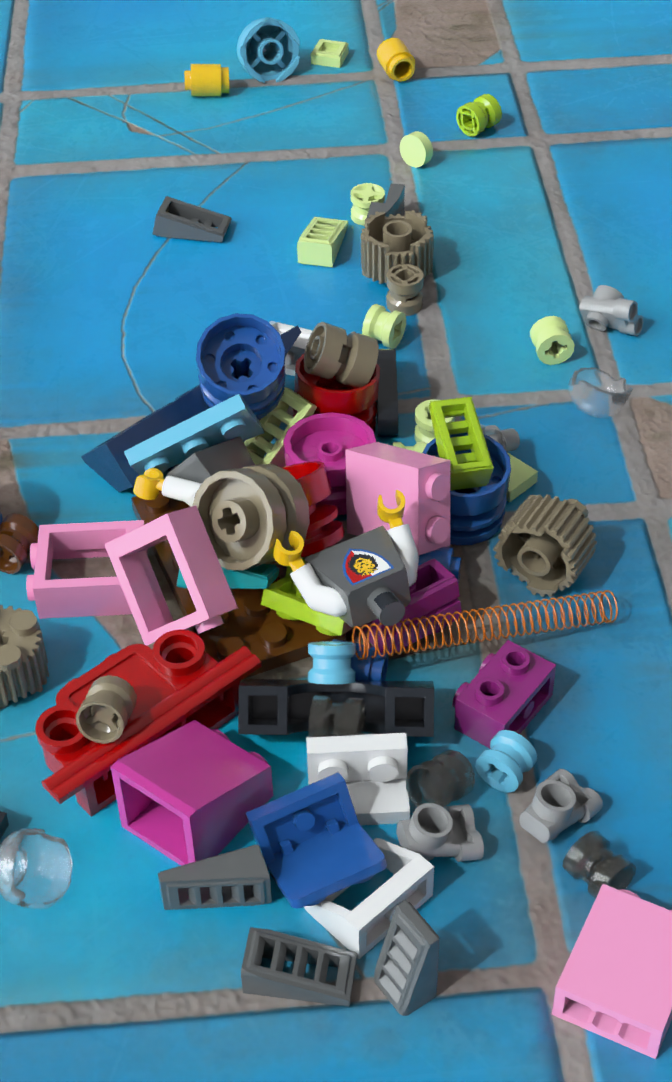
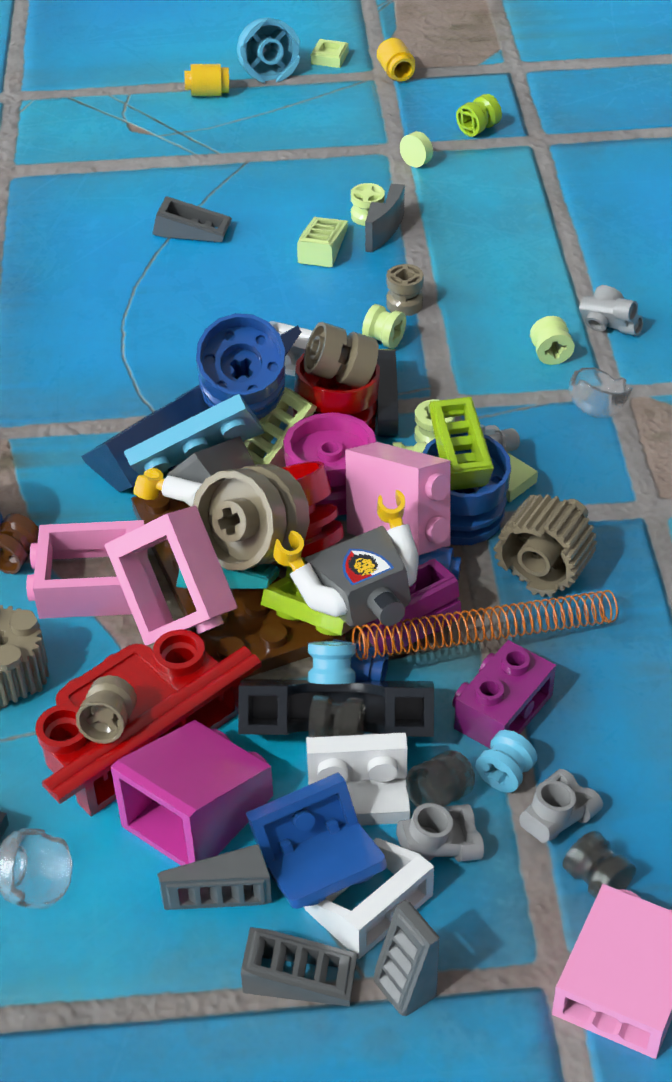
dark tan brick [361,210,434,285] -> none

